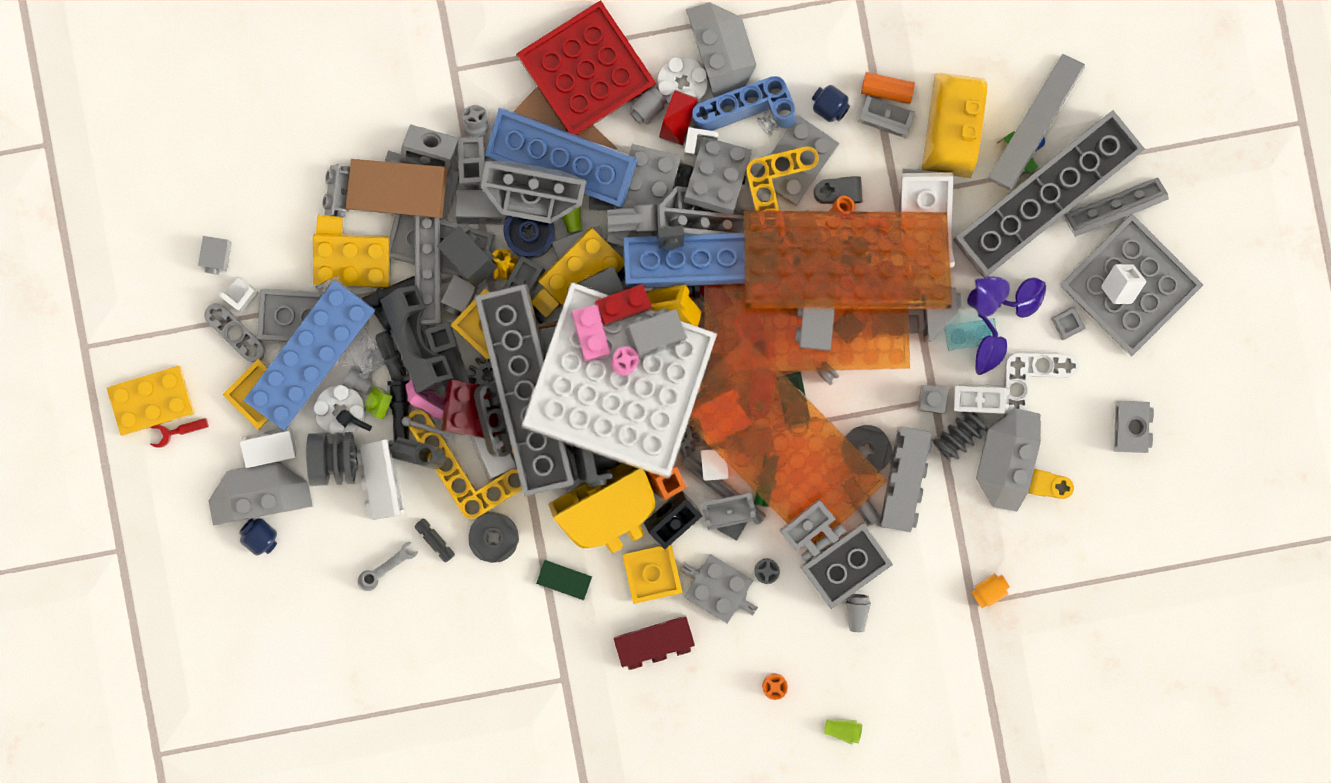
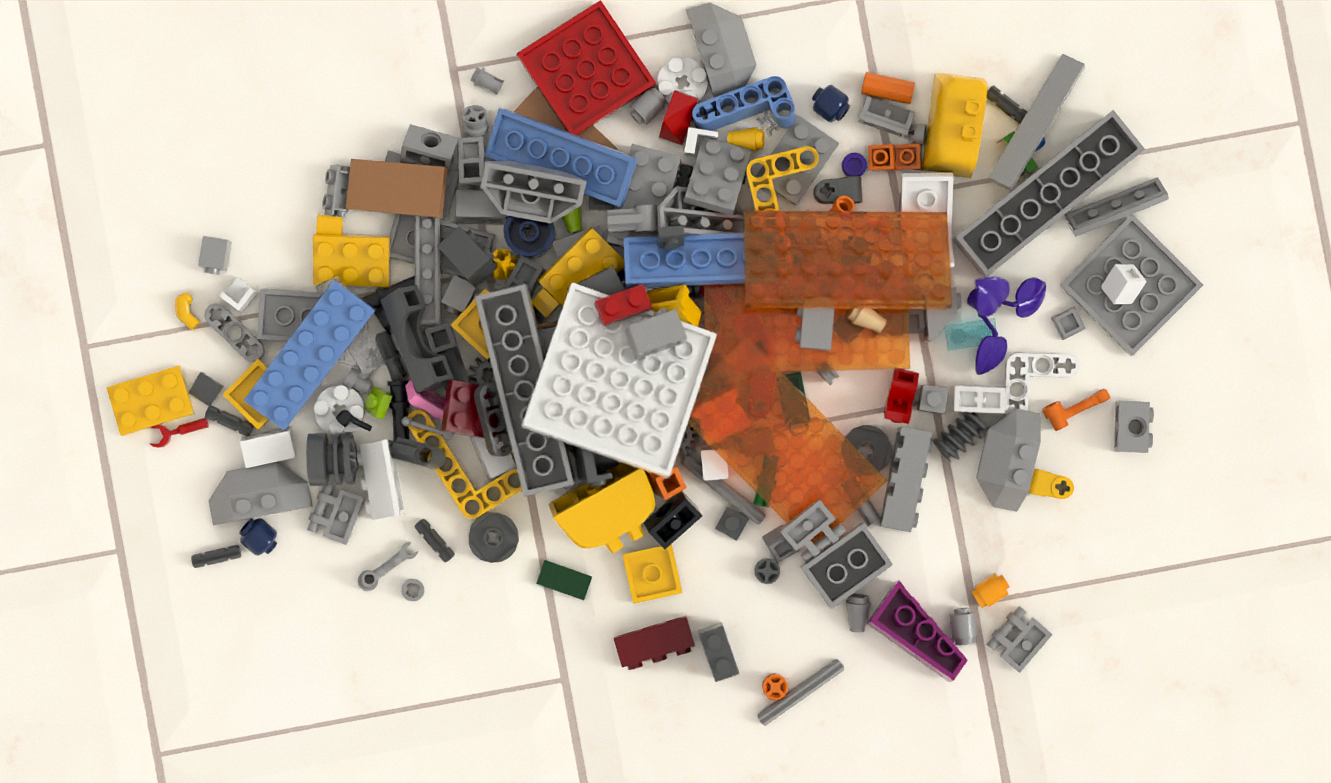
bright pink plate [571,305,610,362] -> none
bright pink wheel [611,347,639,376] -> none
light grey plate [680,554,758,624] -> none
light grey hinge [701,493,758,530] -> none
lime cone [824,719,863,745] -> none
none -> yellow arm [175,292,200,331]
none -> dark grey slope [189,372,224,406]
none -> dark grey axle [191,545,241,568]
none -> dark grey axle [205,406,254,436]
none -> light grey plate [307,484,365,545]
none -> light grey bush [402,579,425,601]
none -> light grey pin [470,67,504,95]
none -> dark grey brick [698,622,740,682]
none -> yellow cone [727,127,765,152]
none -> light grey axle [757,659,844,726]
none -> light grey slope [762,525,799,564]
none -> dark purple tile [841,153,867,177]
none -> tan cone [847,300,887,333]
none -> magenta wedge [866,580,968,682]
none -> orange slope [868,144,922,171]
none -> red brick [883,367,919,424]
none -> light grey hinge [908,124,926,145]
none -> light grey brick [949,608,977,645]
none -> dark grey axle [986,86,1027,124]
none -> light grey plate [987,606,1053,673]
none -> orange brick [1042,389,1111,431]

